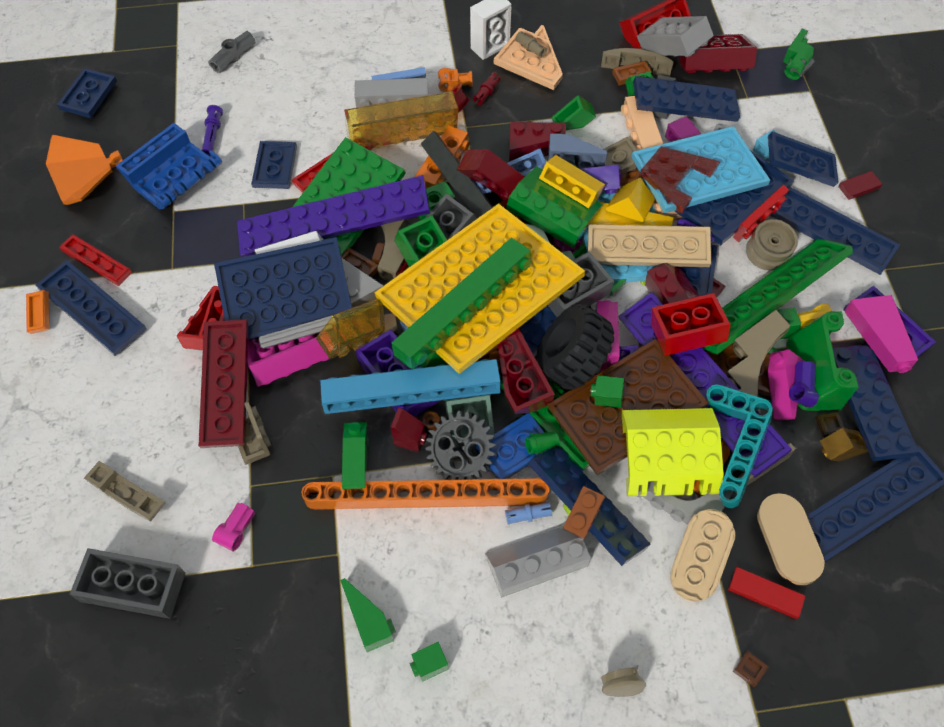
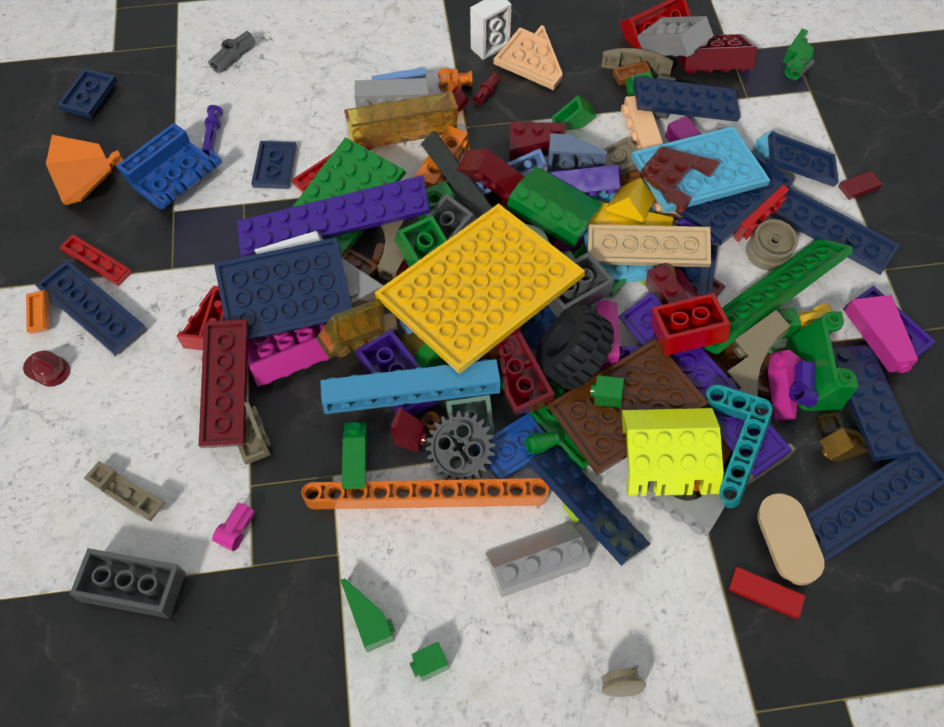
light grey axle [259,314,342,348] -> none
green brick [391,237,531,370] -> none
medium blue pin [505,502,552,525] -> none
dark tan pin [515,31,547,58] -> none
yellow brick [539,155,605,208] -> none
dark orange plate [563,486,605,540] -> none
tan tile [670,509,735,602] -> none
reddish brown tile [733,651,769,687] -> none
none -> dark red piece [23,351,70,387]

